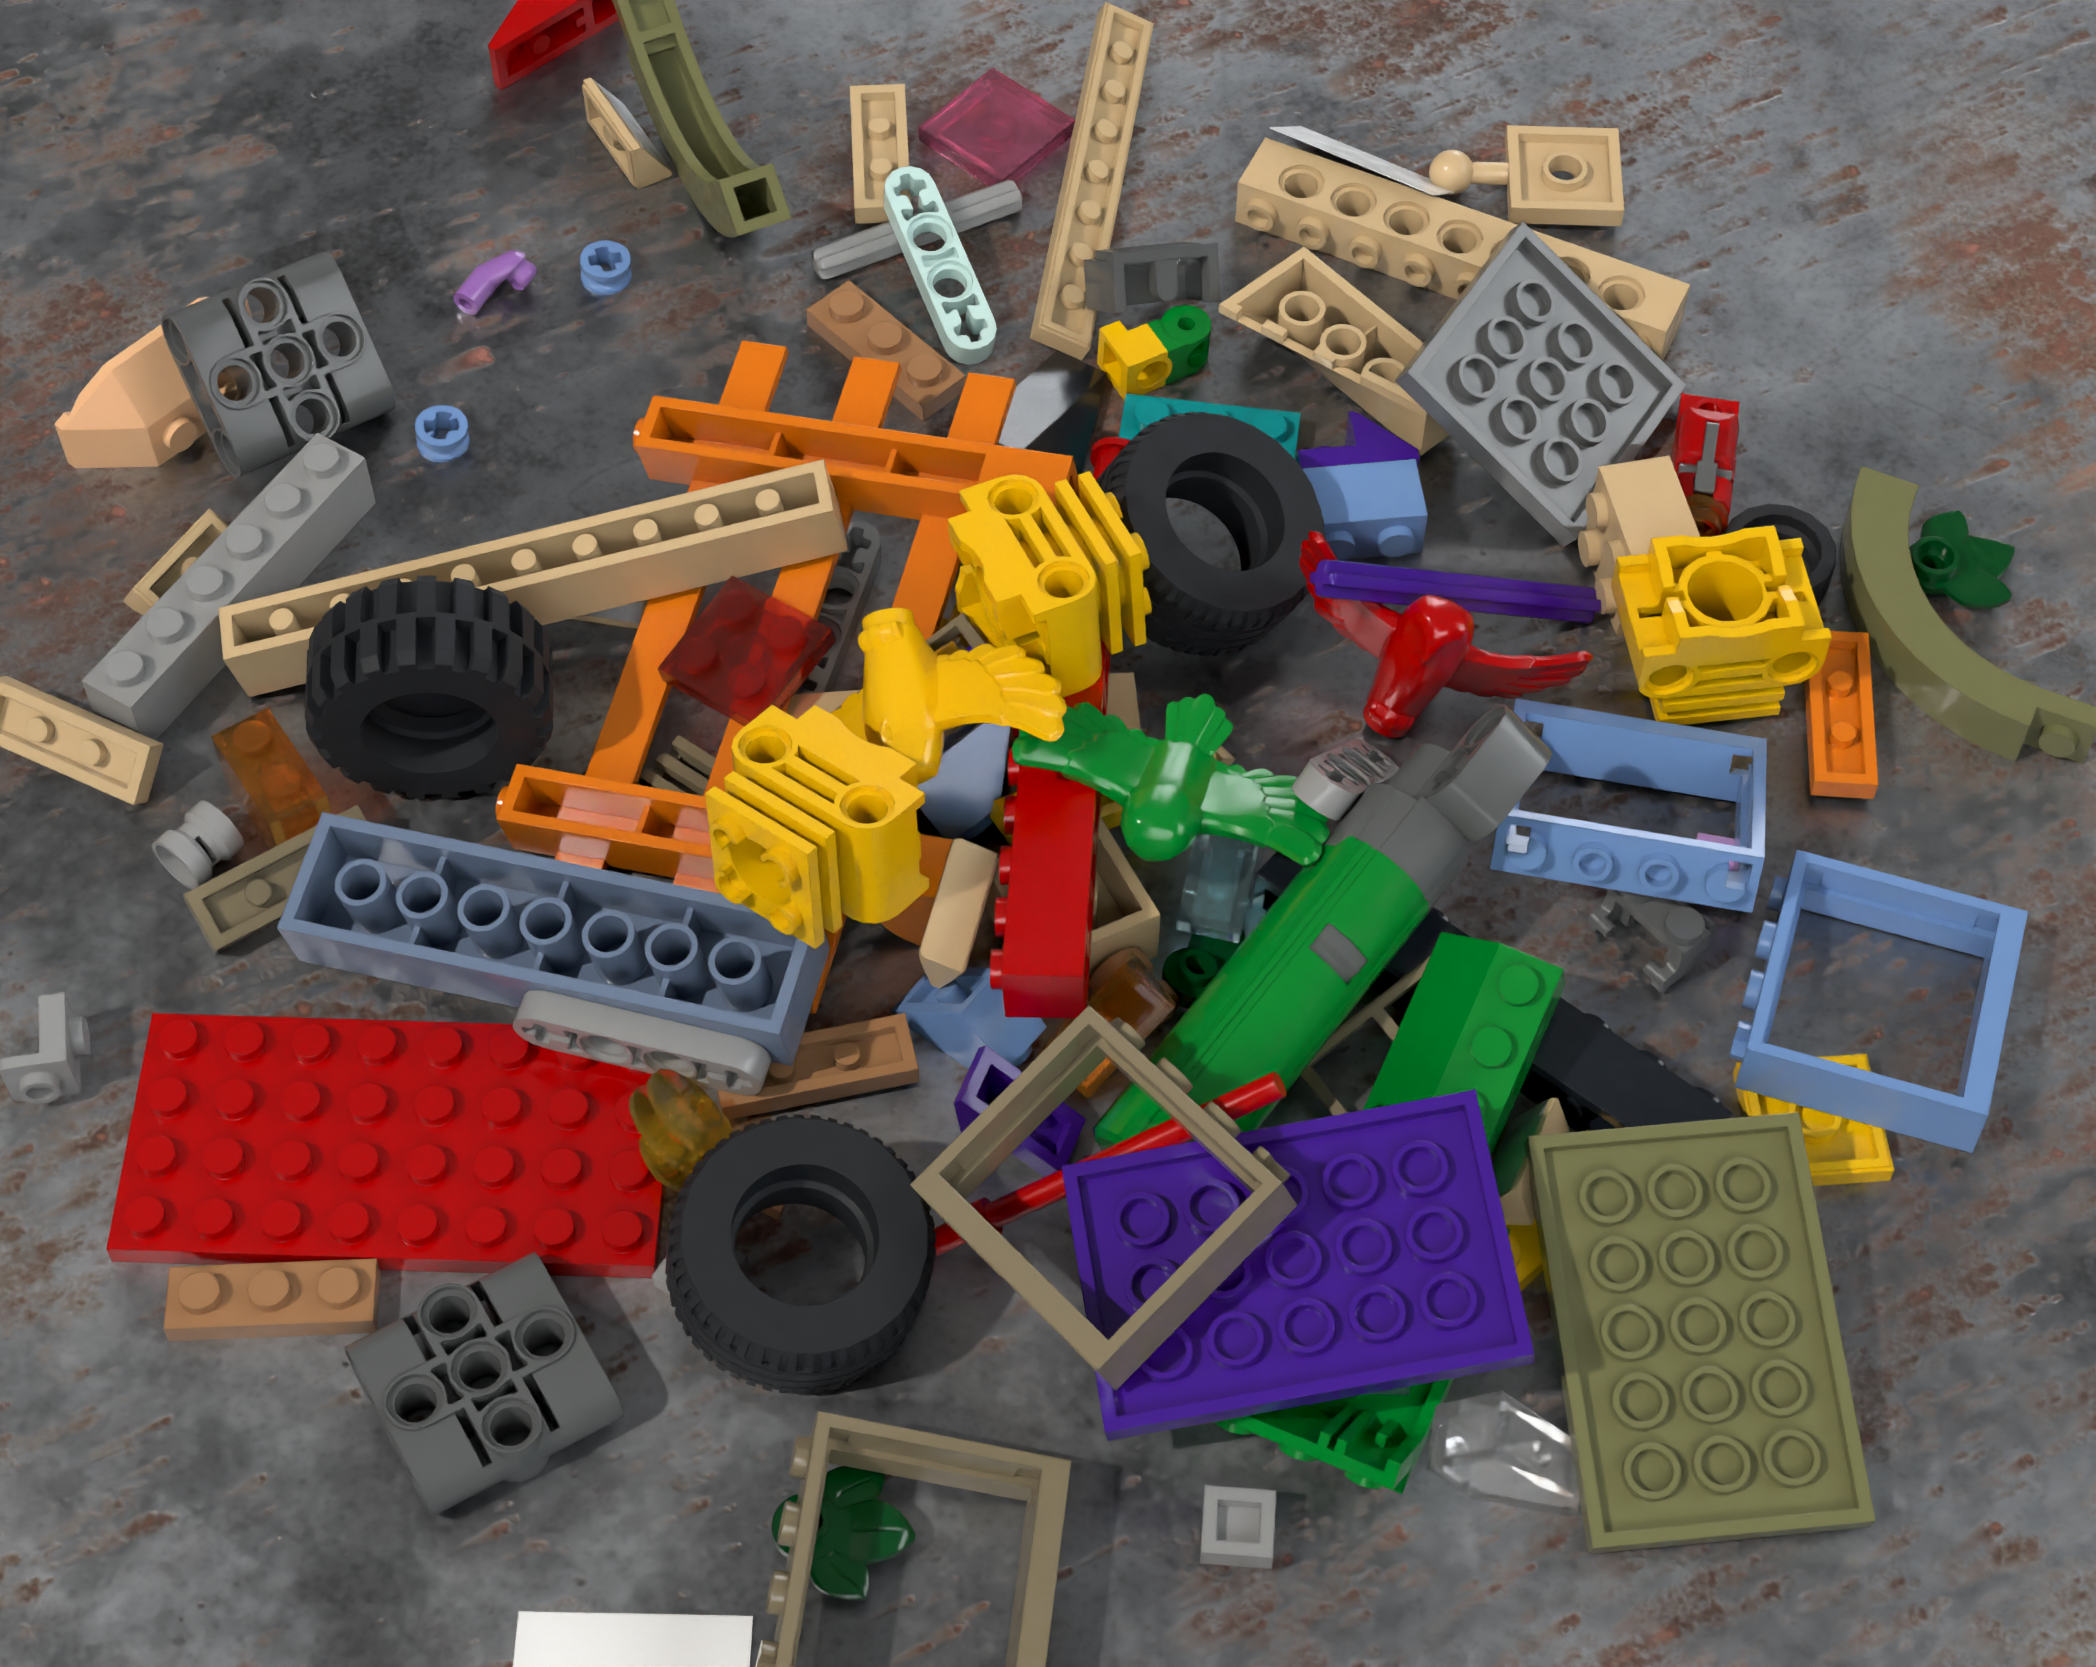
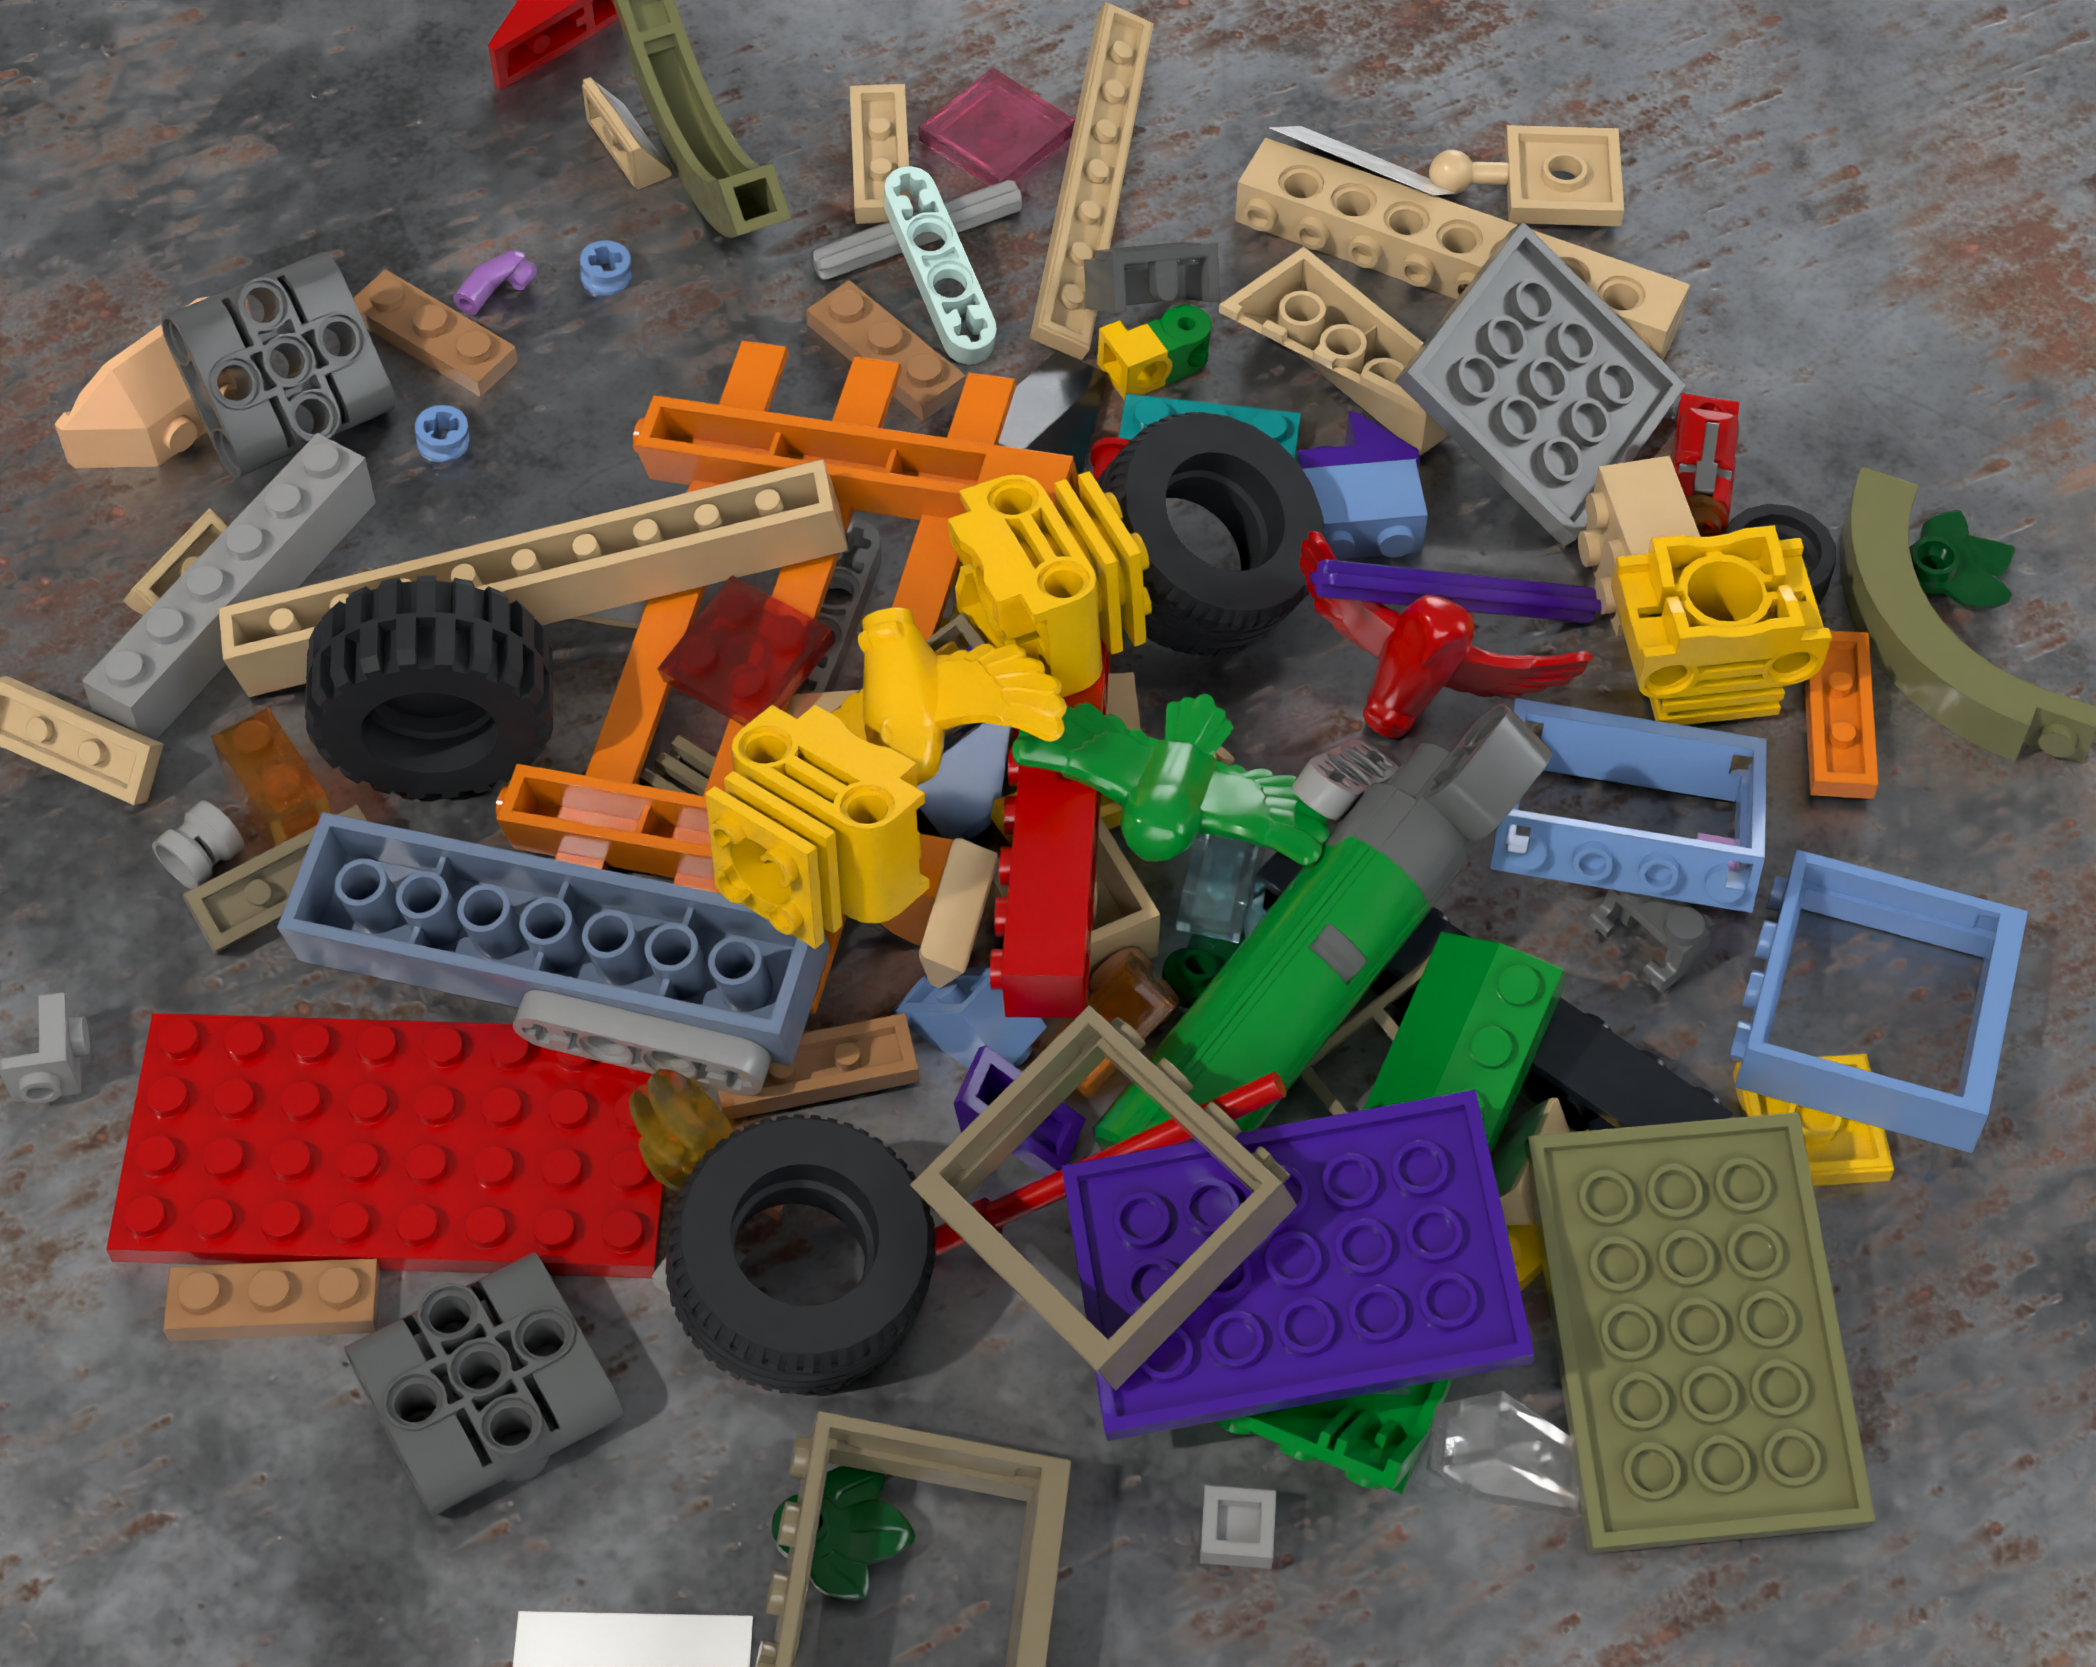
none -> medium nougat plate [353,269,519,398]

